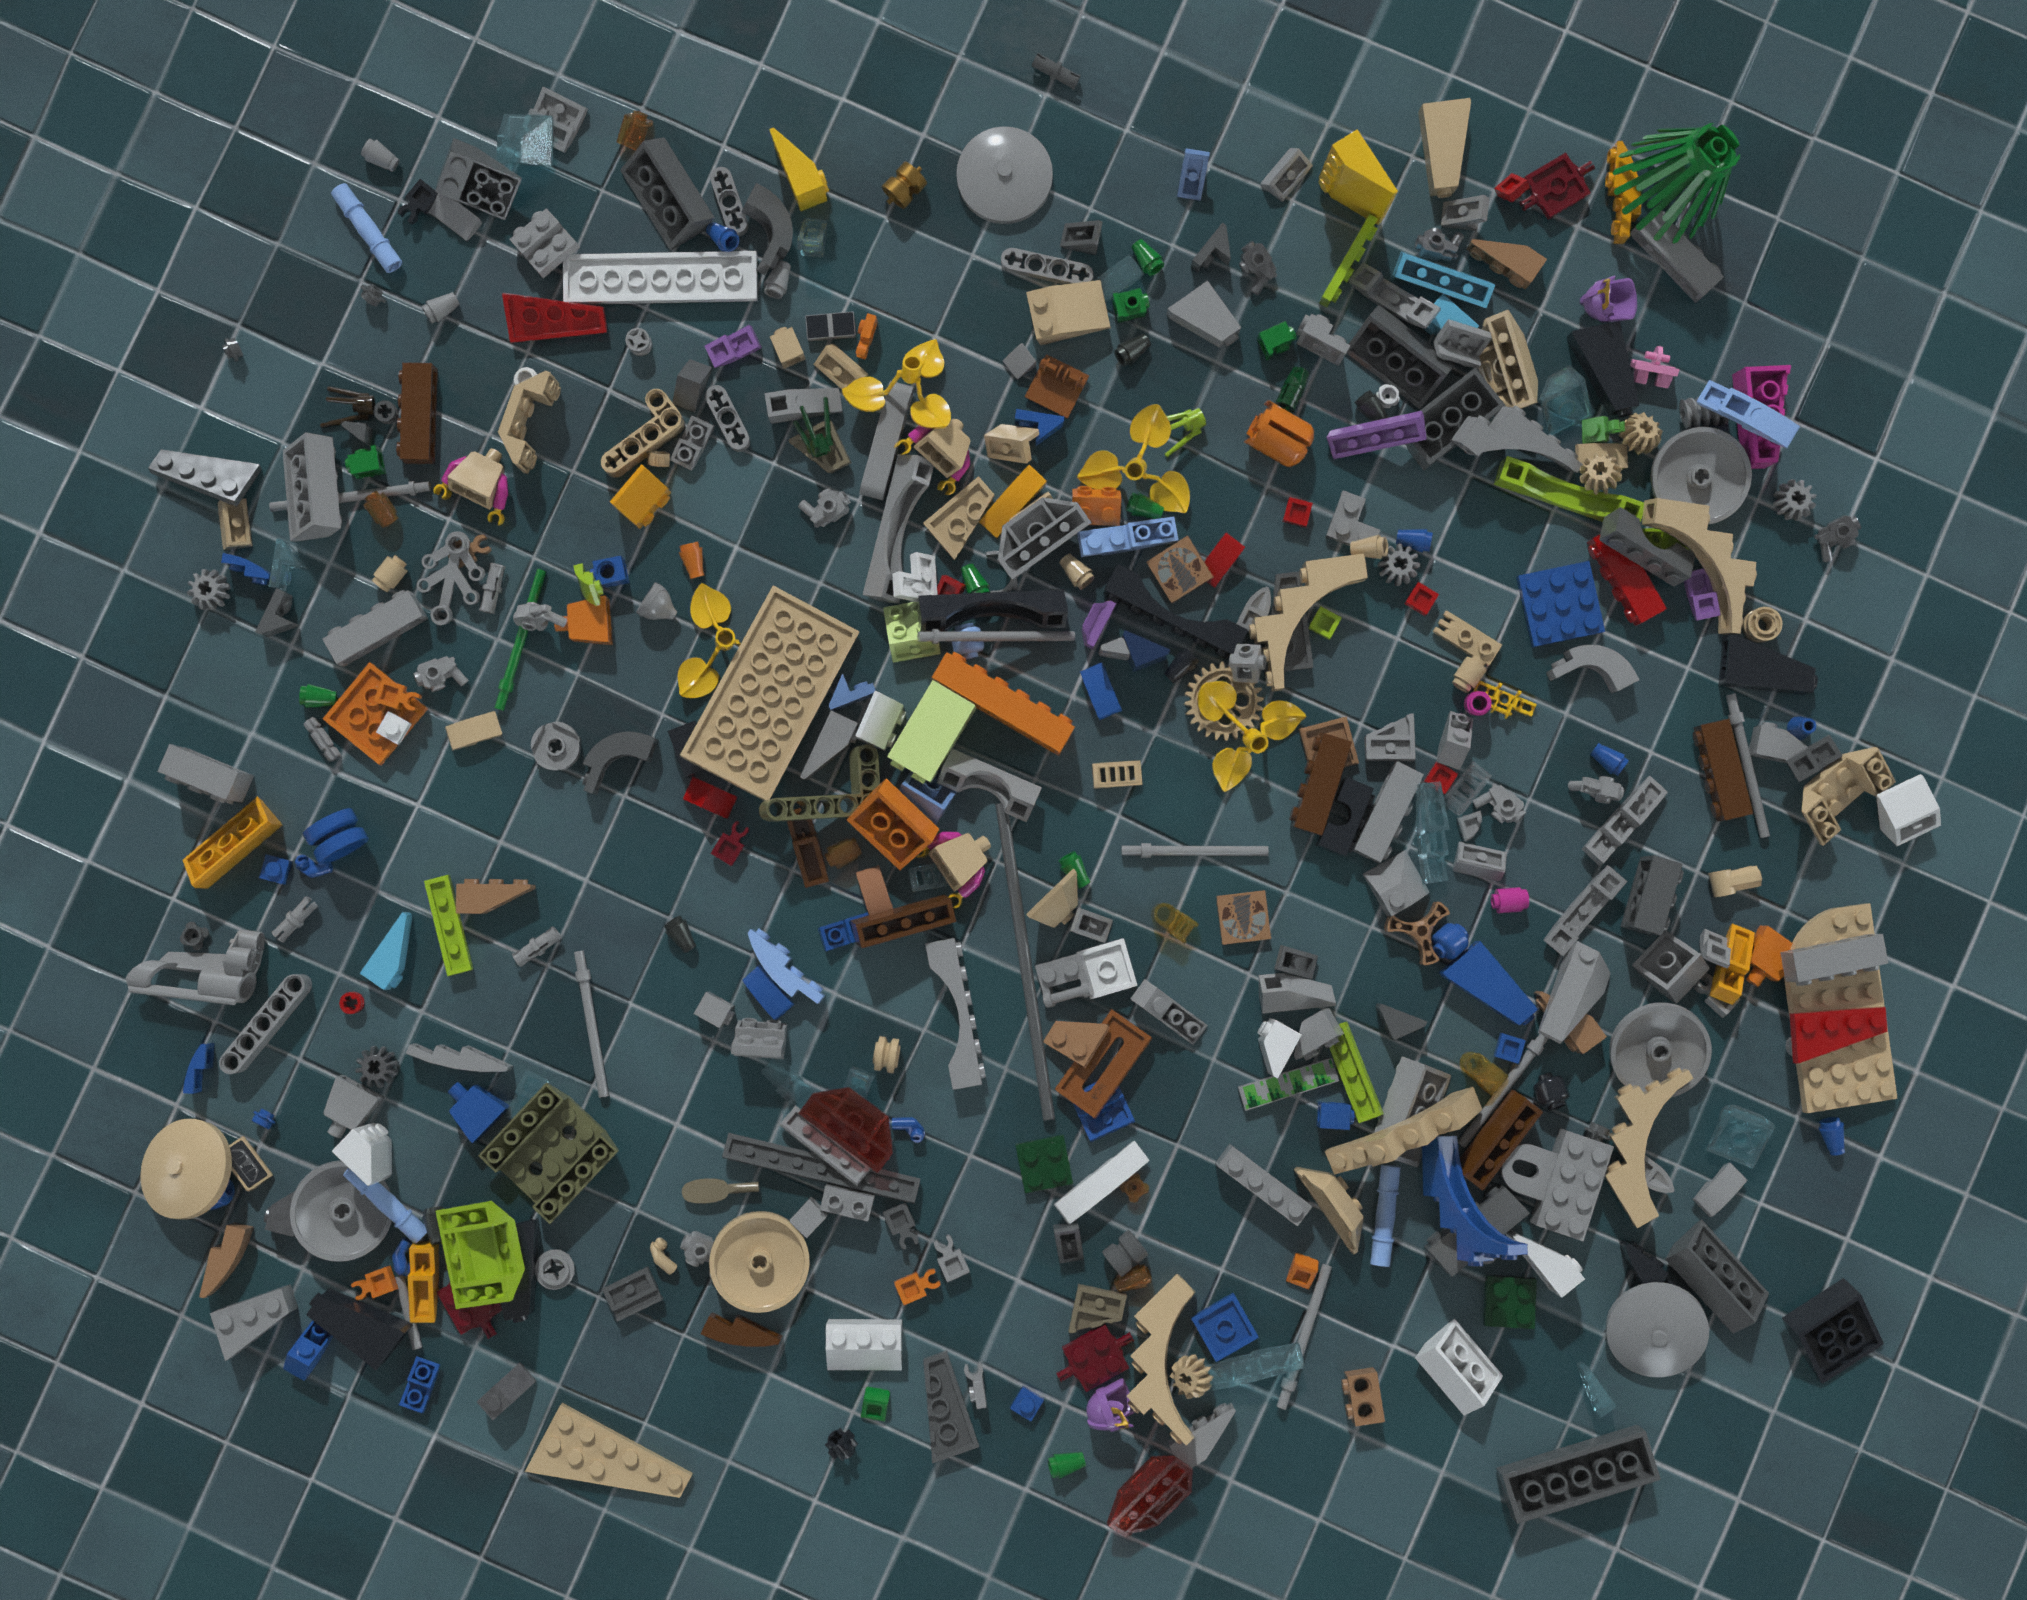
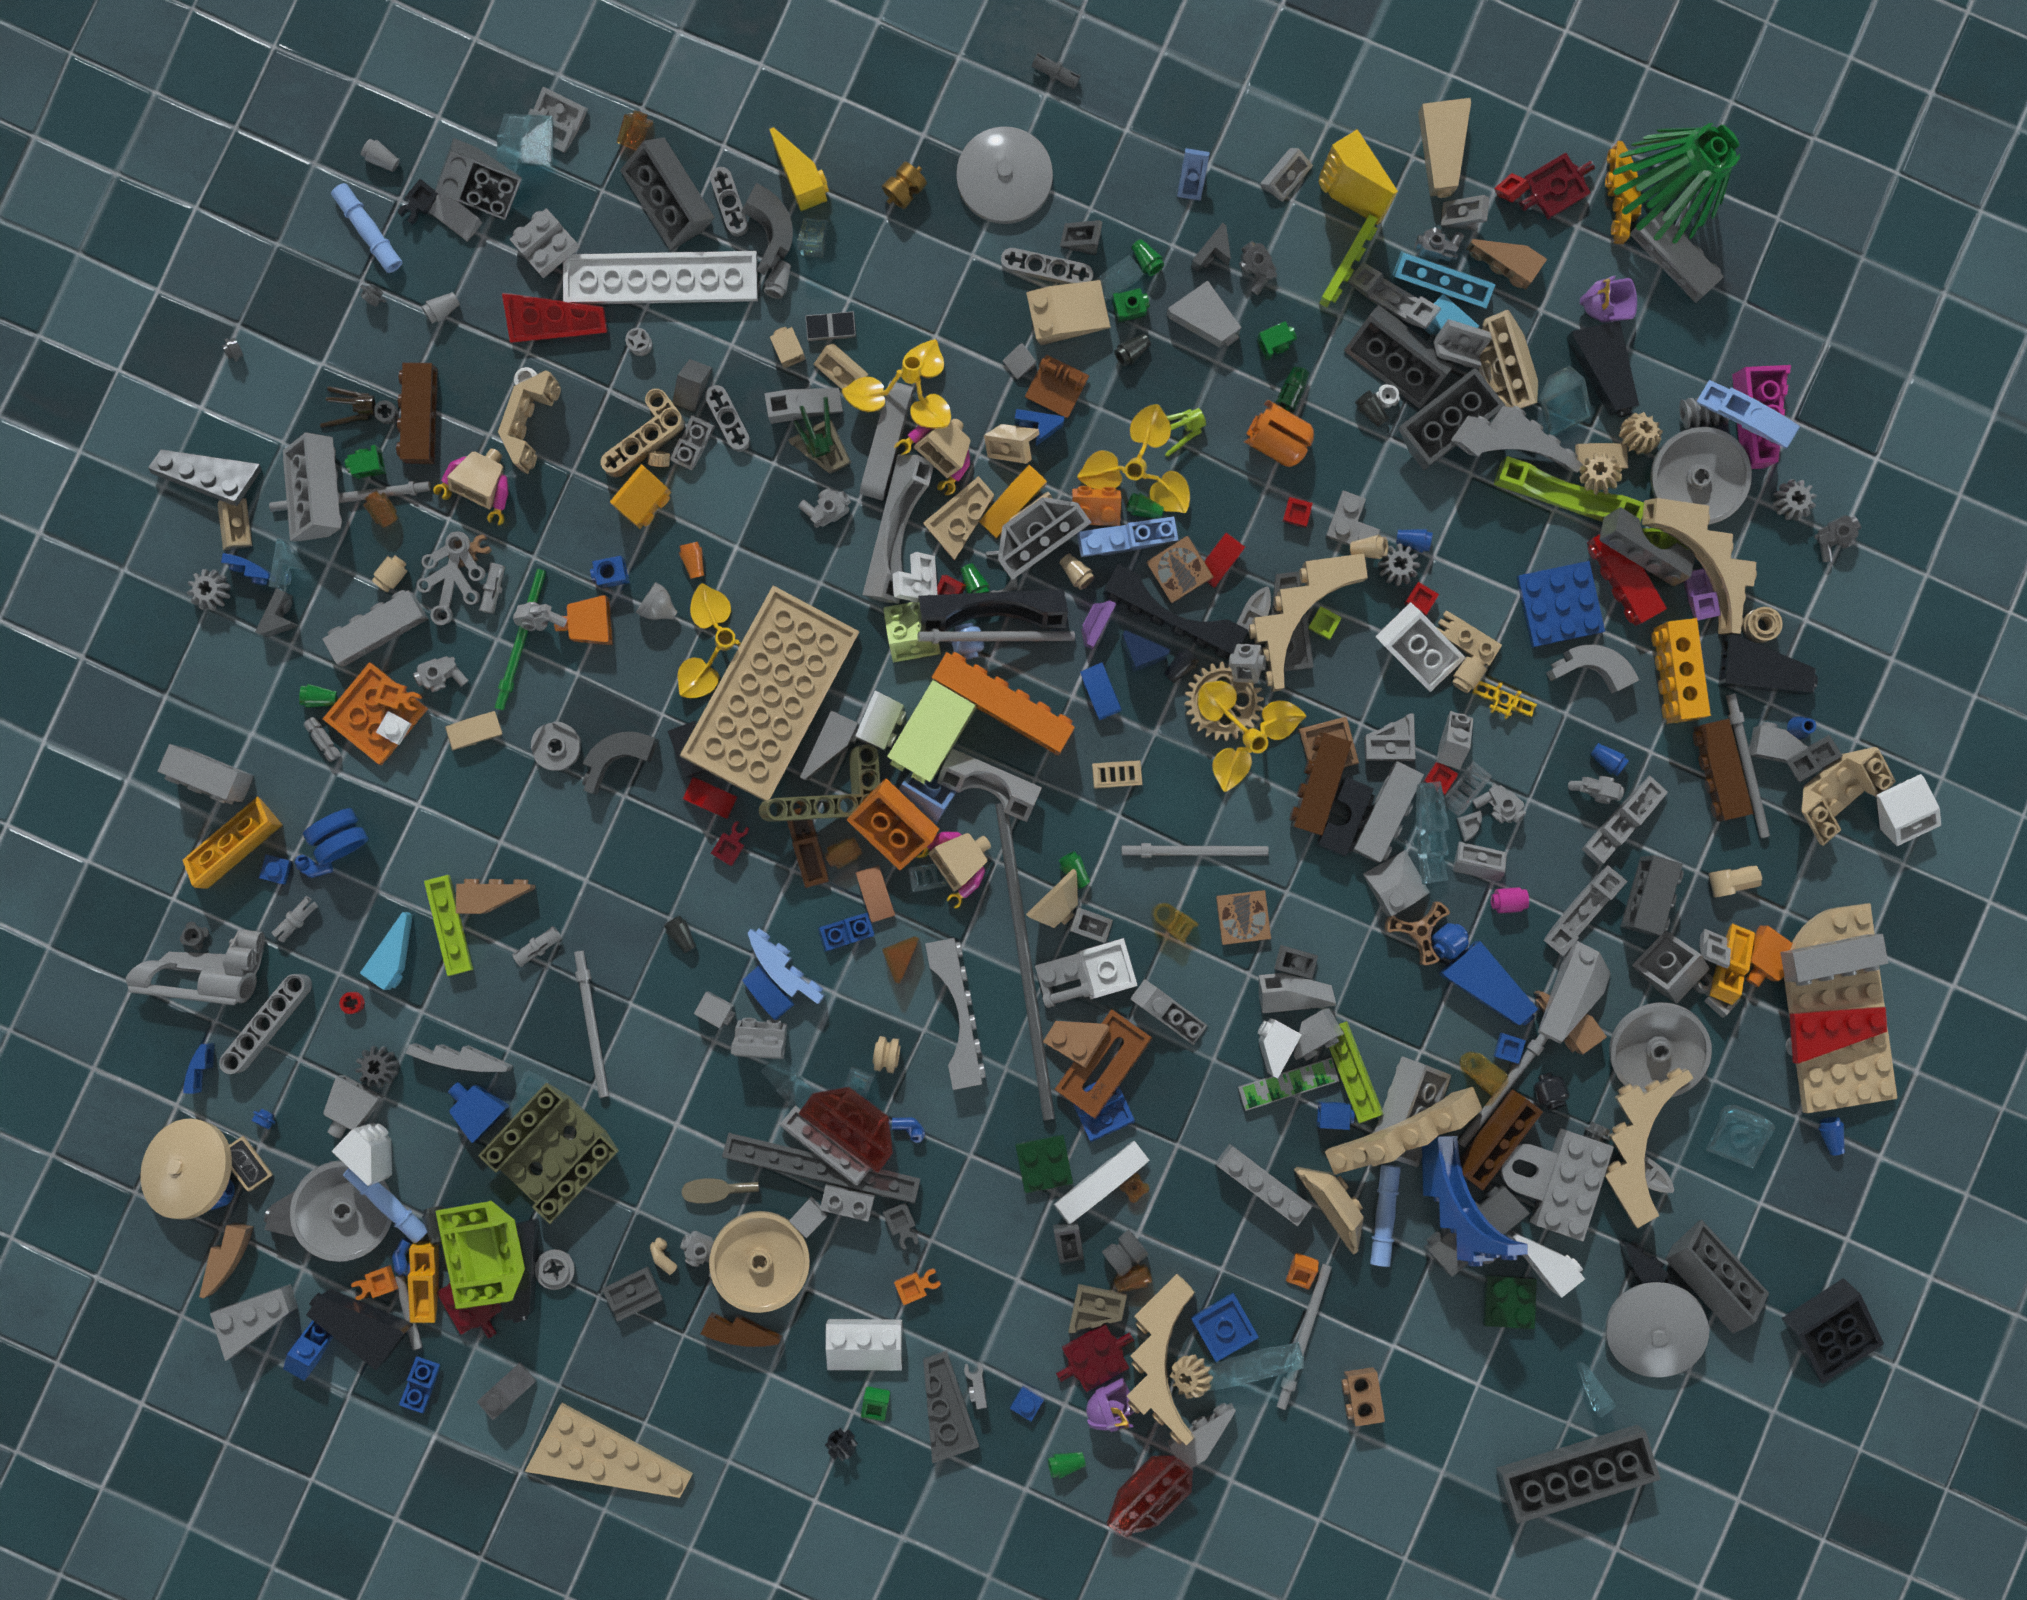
dark grey slope [341,421,373,447] -> none
lime slope [573,563,604,606] -> none
medium lavender slope [705,325,762,368] -> none
blue cone [706,222,739,252] -> none
medium blue slope [829,674,876,712] -> none
reddish brown brick [850,895,956,948] -> none
orange plate [855,313,878,360] -> none
light grey plate [934,1234,970,1282] -> none
light grey slope [1099,637,1130,660] -> none
light grey plate [1296,314,1350,366] -> none
medium lavender slope [1327,411,1427,459] -> none
dark grey slope [1375,1003,1427,1040] -> none
white slope [1415,1319,1503,1415] -> none
dark pink brick [1464,691,1492,716] -> none
bright green plate [1582,416,1625,444] -> none
bright pink hips [1630,346,1679,388] -> none
light grey slope [1692,1163,1747,1217] -> none
none -> clear orange slope [882,936,920,984]
none -> white slope [1375,602,1466,692]
none -> light orange brick [1652,618,1711,724]

